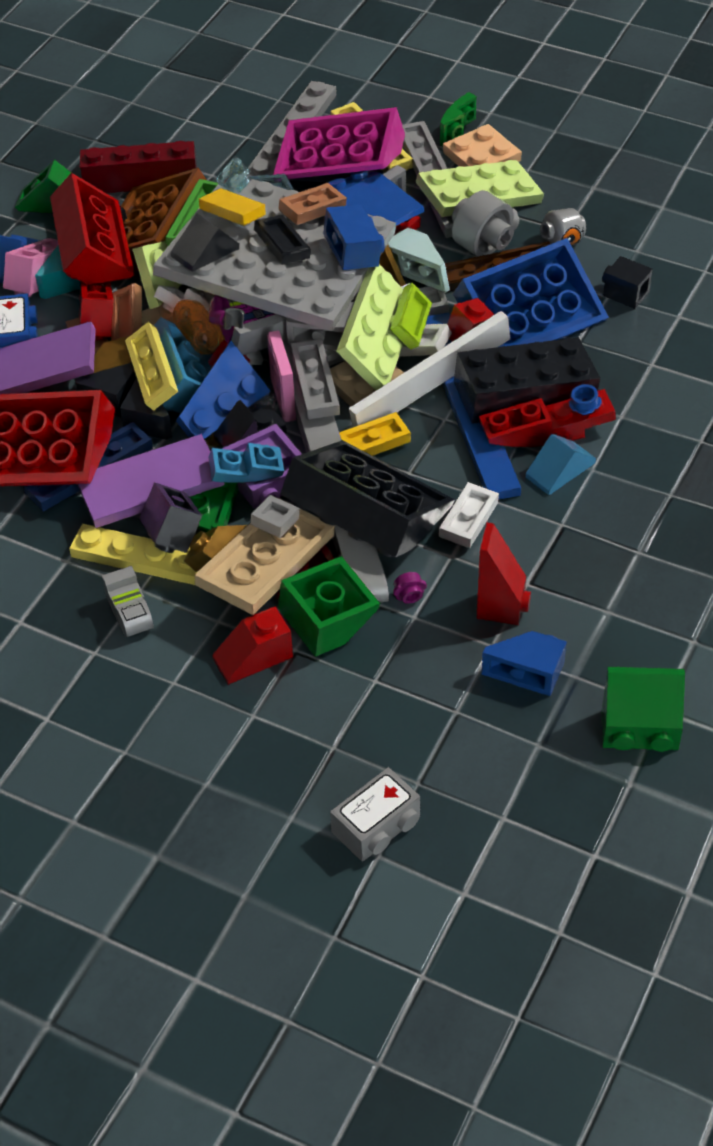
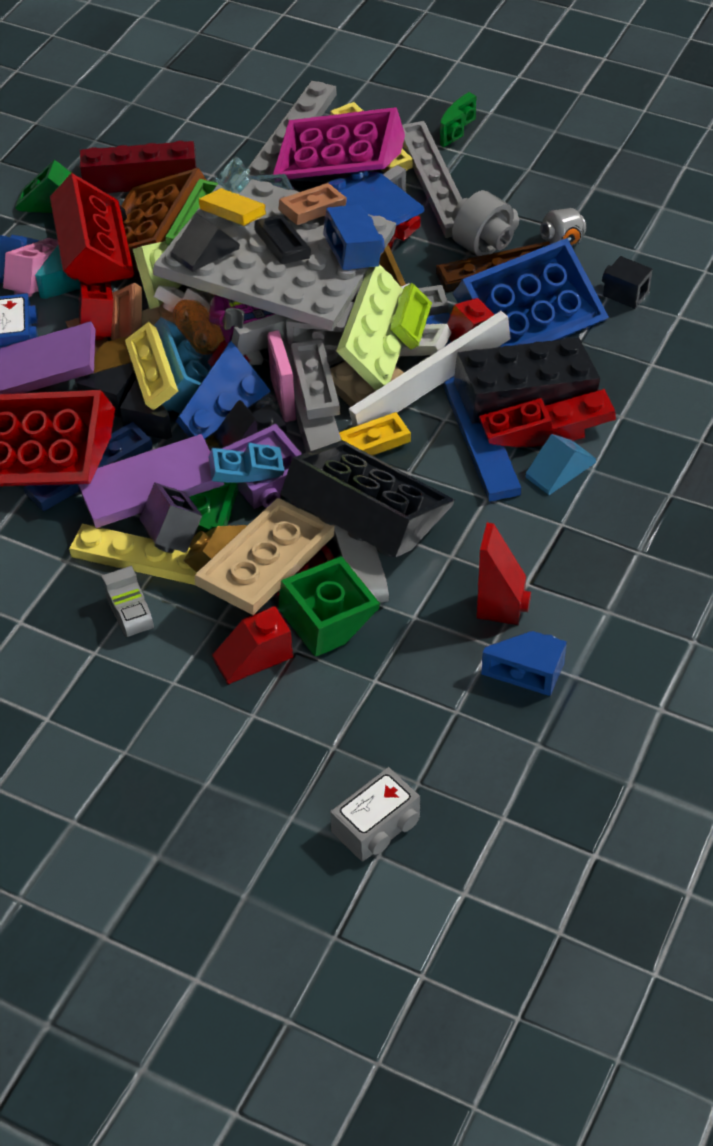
light grey plate [251,495,300,538] -> none
light aqua slope [388,228,450,293] -> none
magenta plate [393,572,427,604] -> none
yellowish green plate [416,160,544,217] -> none
white plate [439,482,499,548] -> none
light nougat plate [443,124,522,167] -> none
blue plate [569,384,602,415] -> none
green slope [601,667,685,752] -> none

